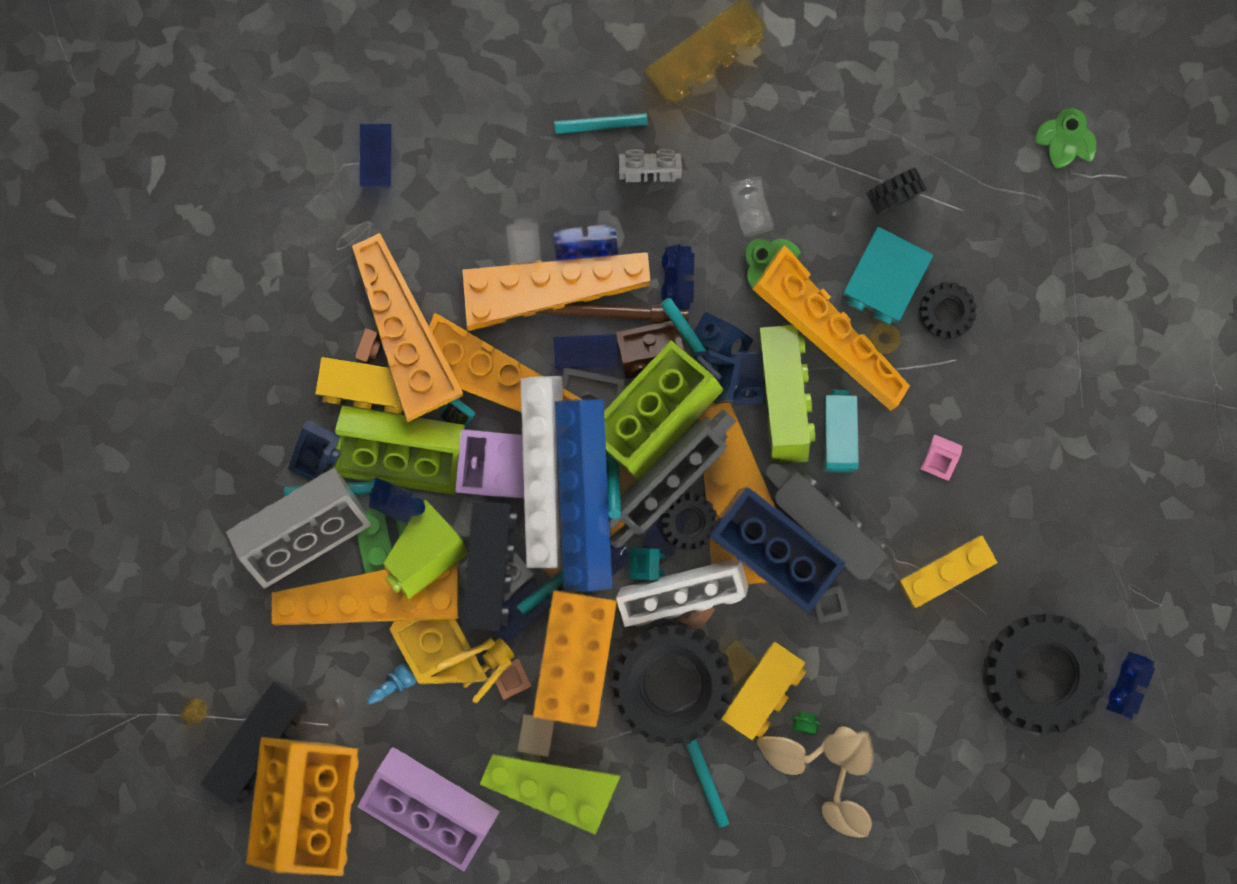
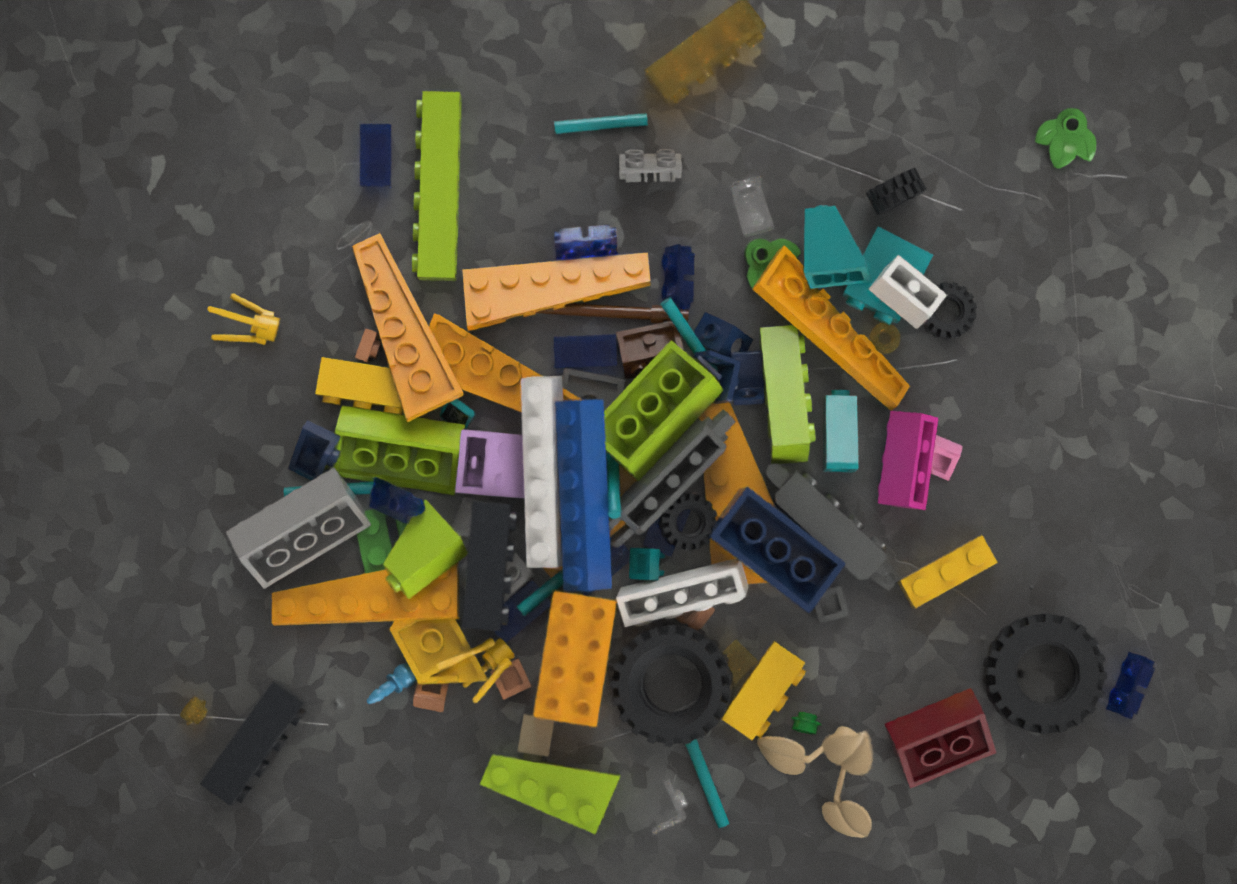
light orange brick [246,737,358,876] -> none
lavender slope [357,747,500,871] -> none
clear brick [507,219,542,265] -> none
none -> yellow plant [207,293,280,345]
none -> lime brick [412,91,462,281]
none -> nougat slope [413,682,449,712]
none -> clear bracket [651,779,688,834]
none -> teal slope [804,205,872,289]
none -> white brick [868,255,947,329]
none -> dark pink brick [878,411,938,510]
none -> dark red slope [885,688,996,789]

